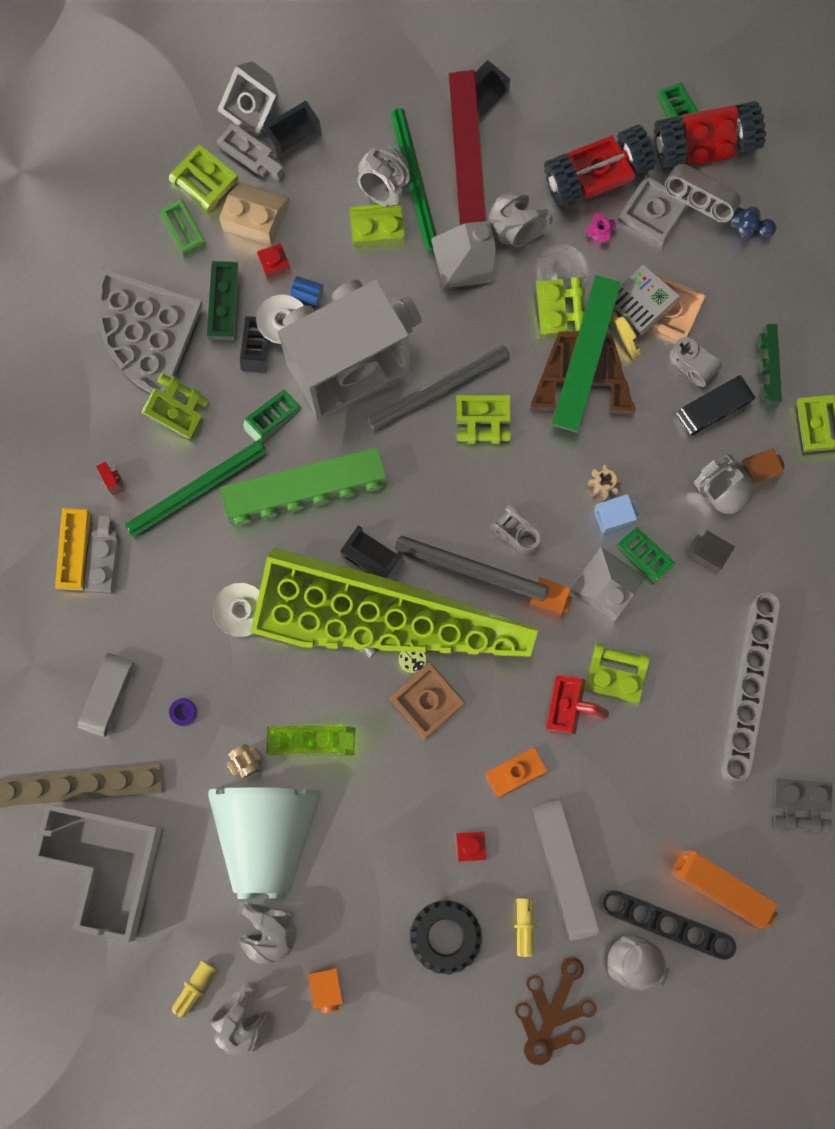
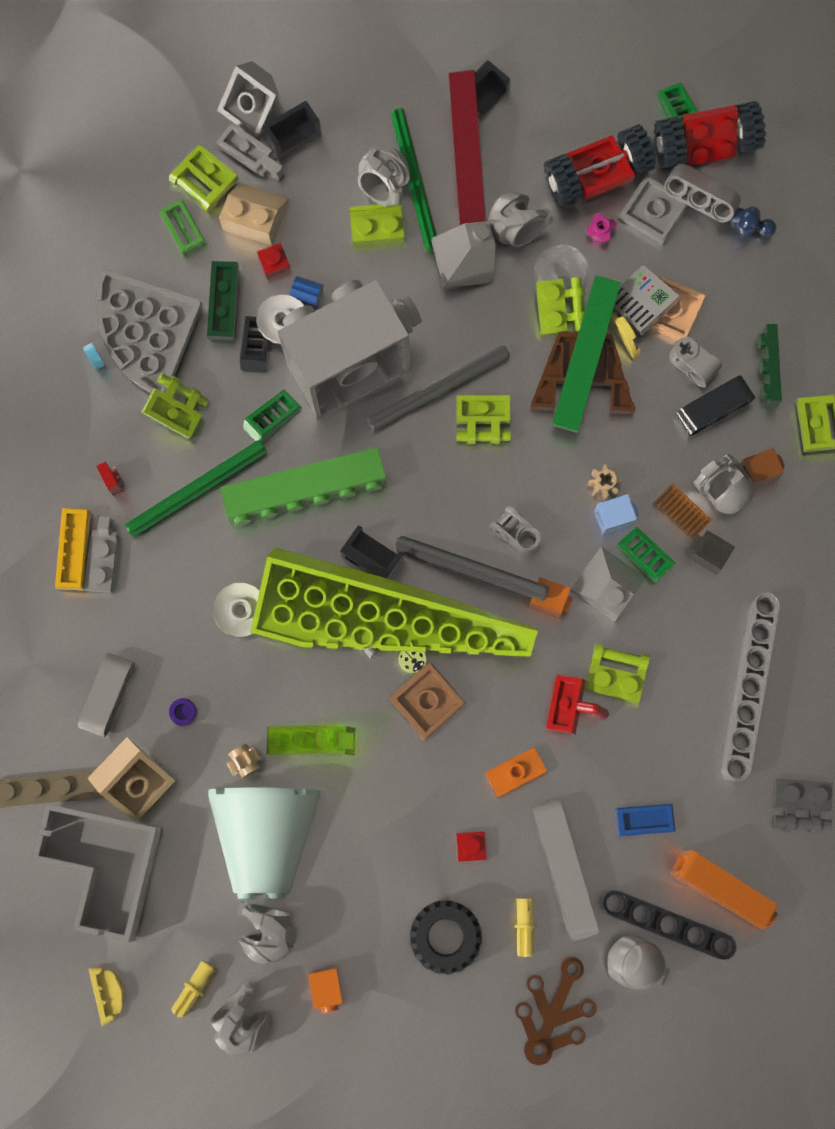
none -> medium azure tile [83,343,105,370]
none -> tan slope [87,737,175,822]
none -> light yellow tile [89,968,125,1026]
none -> blue tile [616,804,676,837]
none -> clear orange tile [653,483,712,541]

